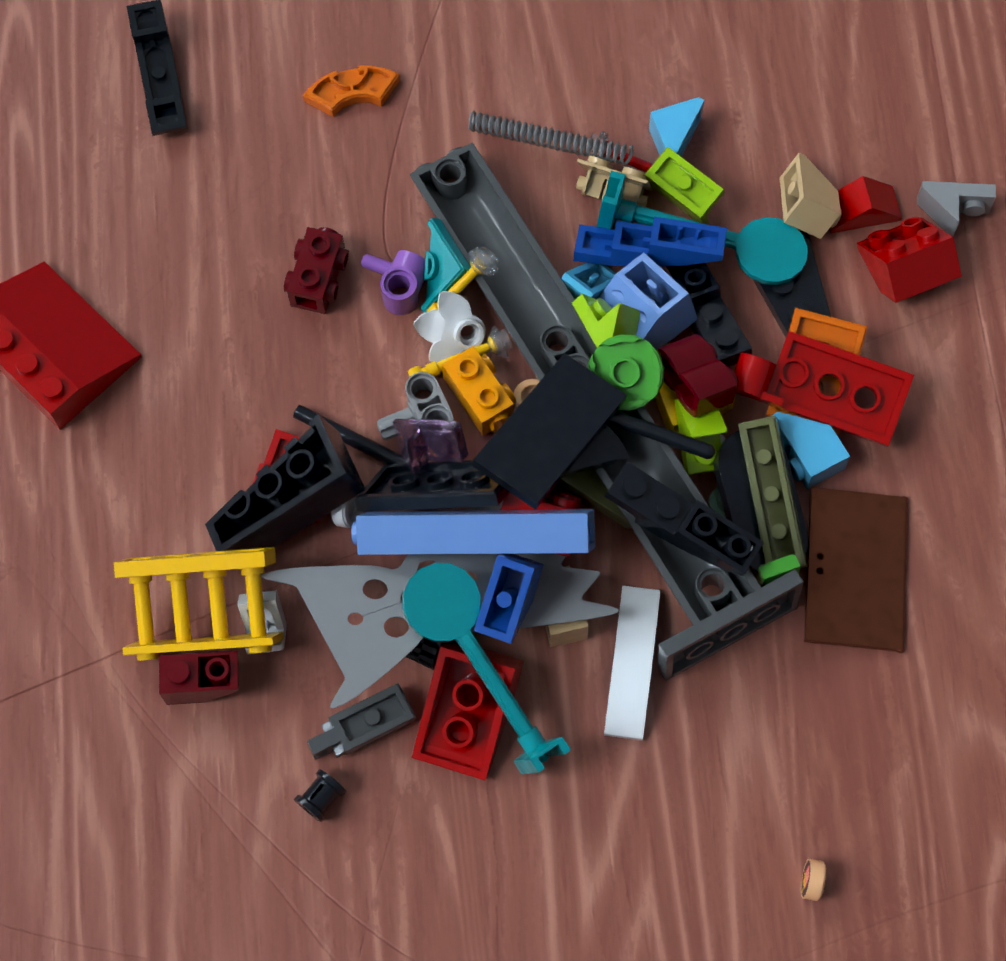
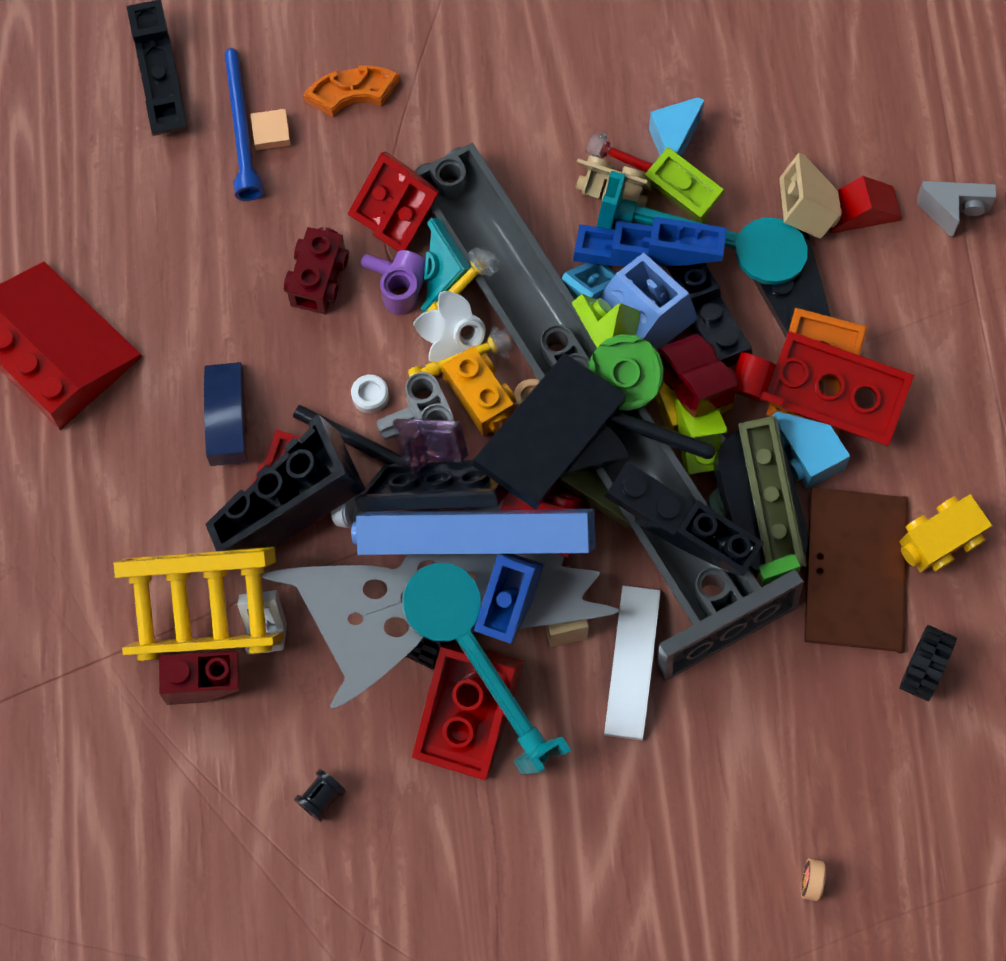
dark grey hinge [307,683,417,760] -> none
light grey piece [468,110,634,165] -> none
red slope [856,217,962,303] -> none
none -> dark blue slope [204,362,248,466]
none -> blue piece [225,48,264,201]
none -> light nougat tile [251,109,291,150]
none -> red slope [347,151,440,251]
none -> white tile [351,374,389,414]
none -> yellow brick [899,494,992,573]
none -> black tyre [899,625,957,702]

